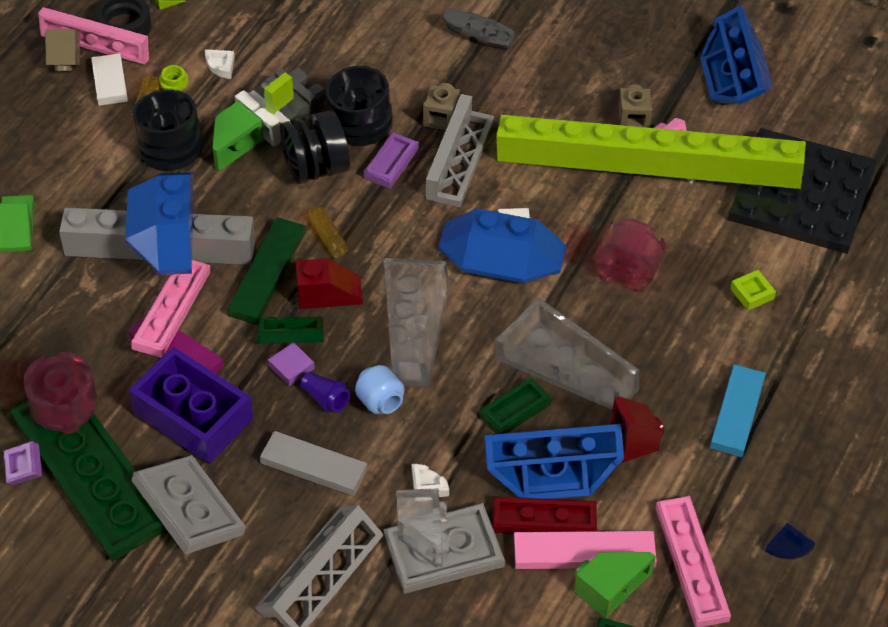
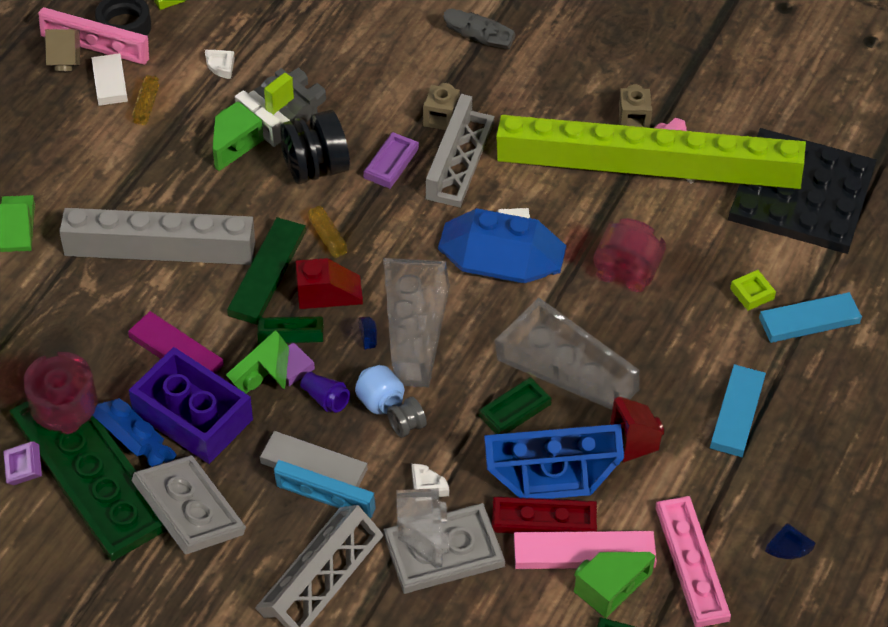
blue wedge [125,172,194,275] -> none
bright pink tile [131,260,210,358] -> none
black wheel [132,89,203,171] -> none
lime plate [159,65,189,91] -> none
black wheel [326,66,393,146] -> none
blue wedge [700,5,773,105] -> none
none -> blue plate [92,398,176,467]
none -> bright green slope [226,330,289,394]
none -> dark azure tile [274,460,376,519]
none -> clear blue tile [358,317,377,349]
none -> dark grey wheel [387,396,427,438]
none -> dark azure tile [759,292,862,343]

